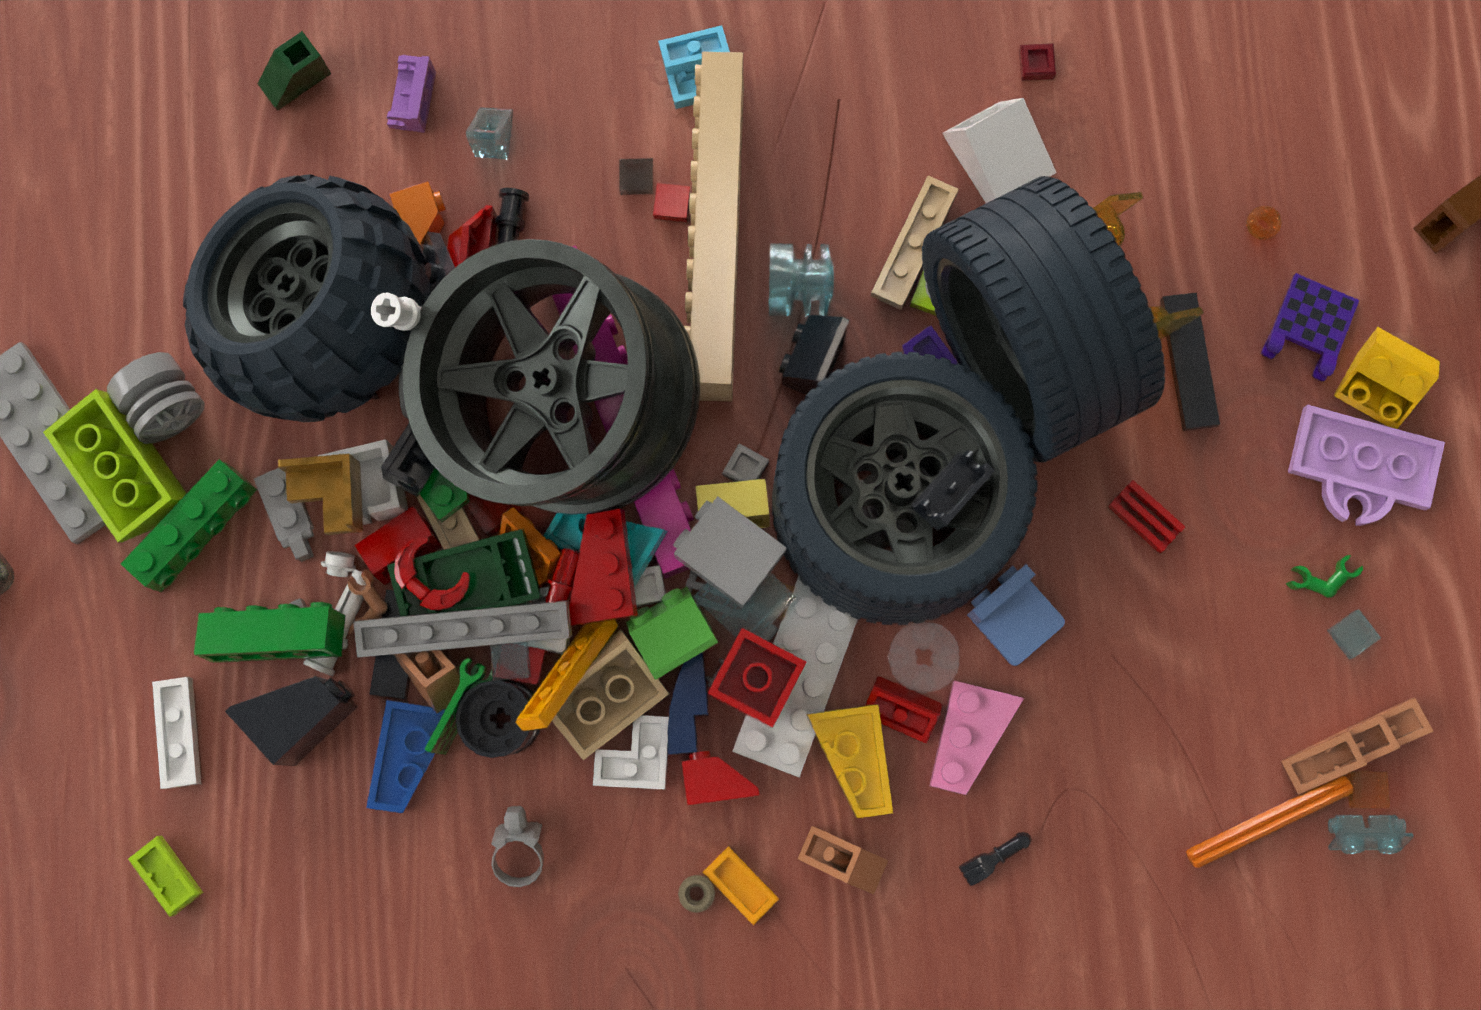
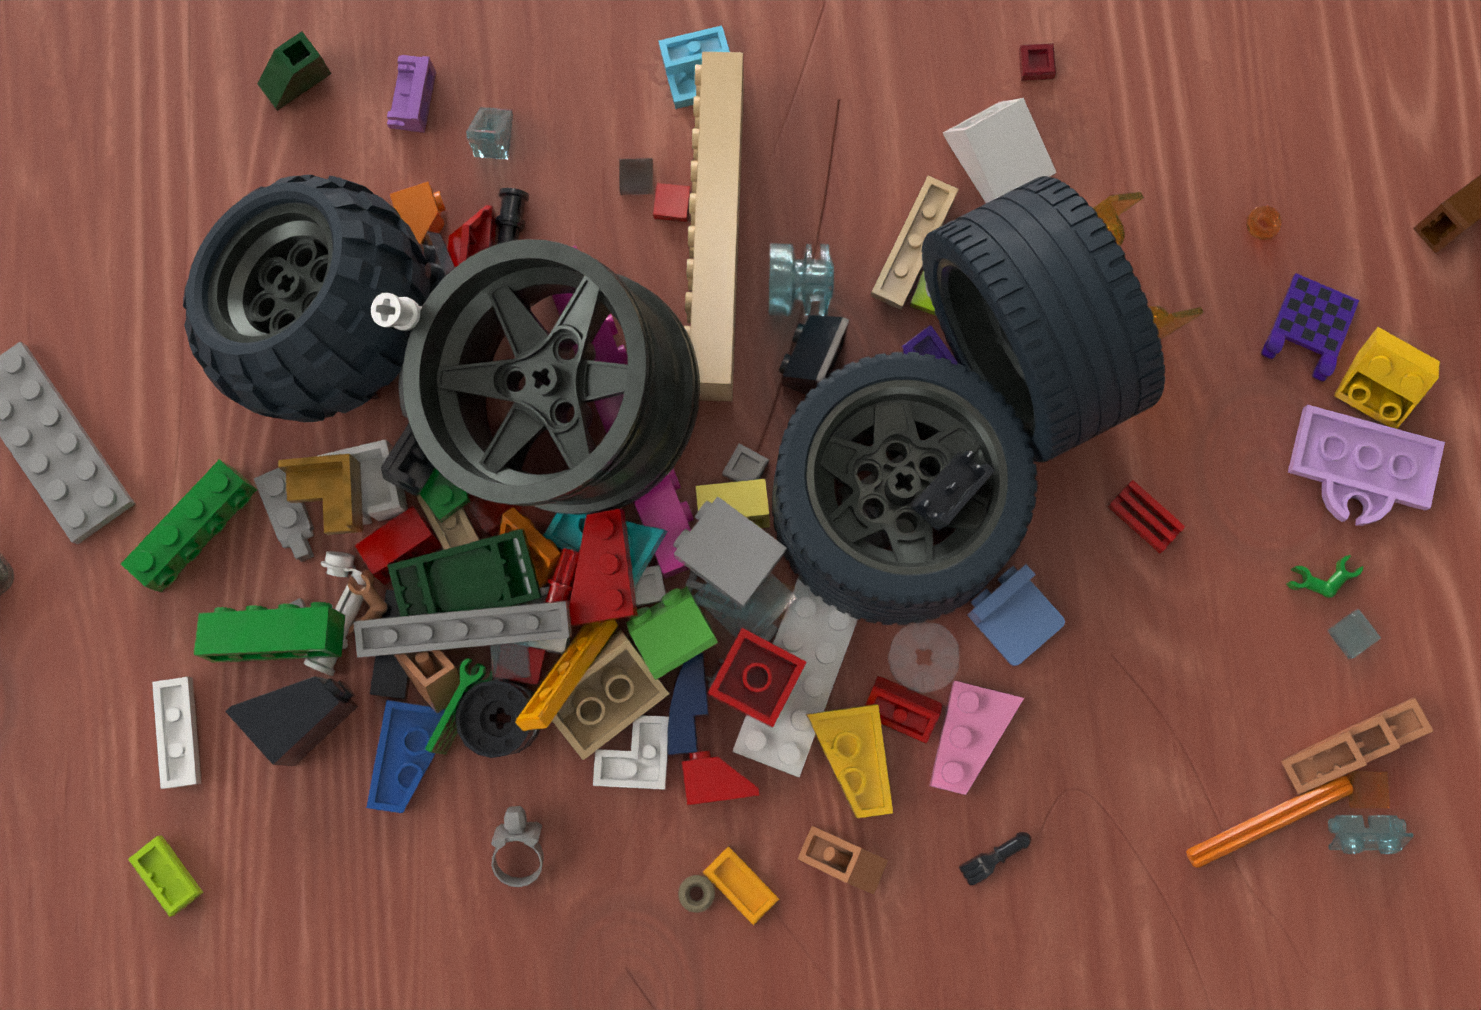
lime slope [43,389,187,543] -> none
light grey wheel [107,352,205,444] -> none
red piece [394,536,470,610] -> none
black tile [1160,292,1220,431] -> none

